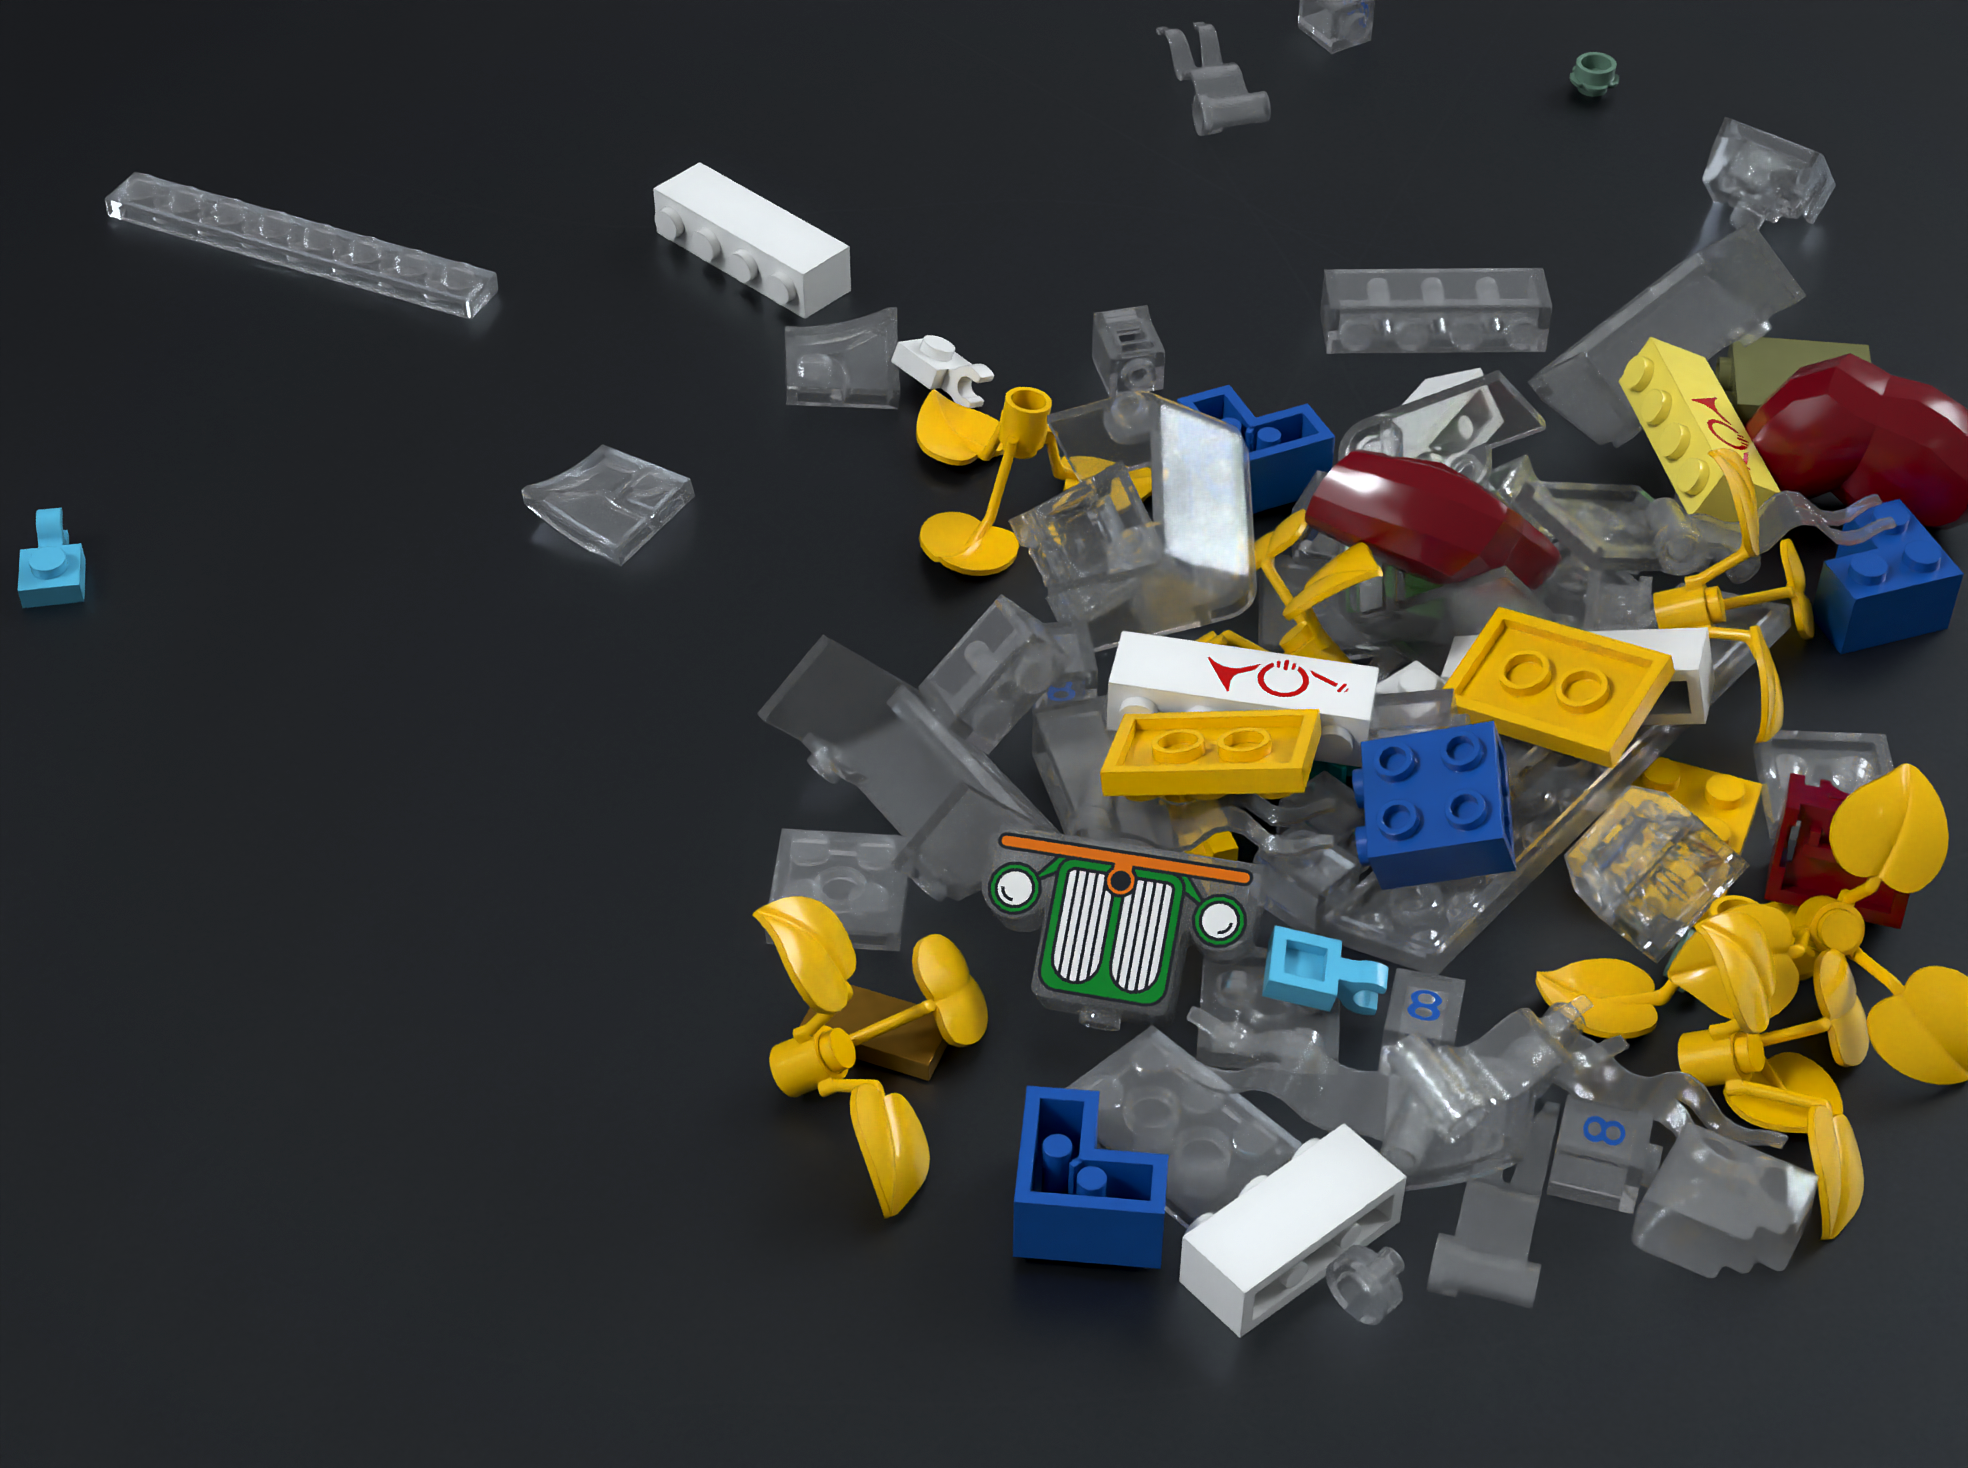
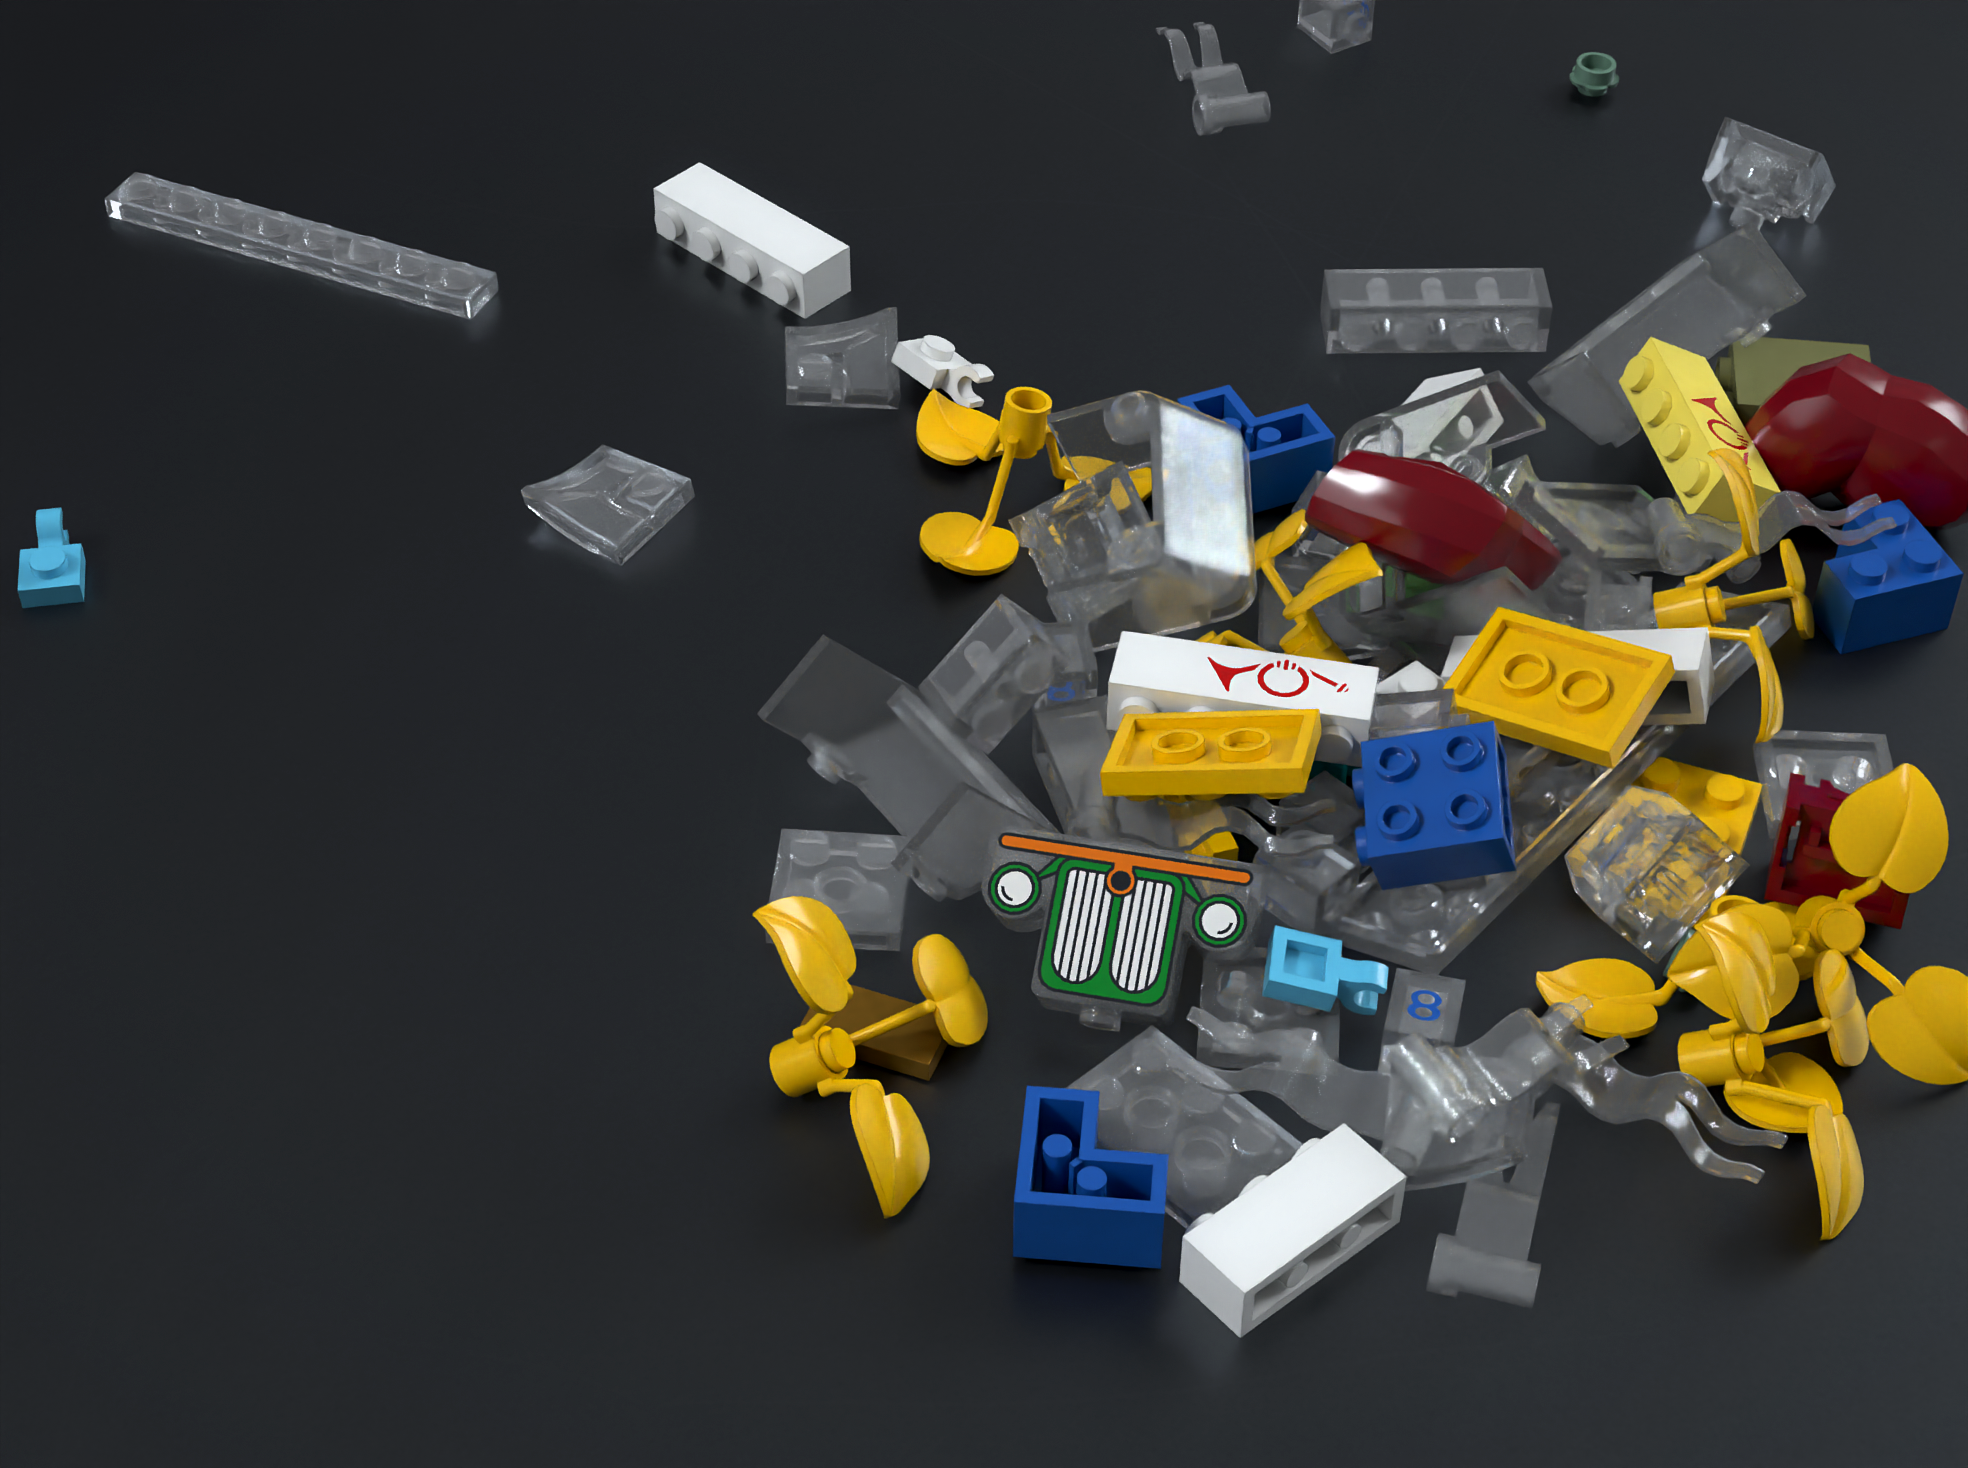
clear window [1092,305,1165,397] -> none
clear tile [1326,1245,1405,1325] -> none
clear brick [1546,1094,1663,1214] -> none
clear piece [1631,1121,1819,1279] -> none

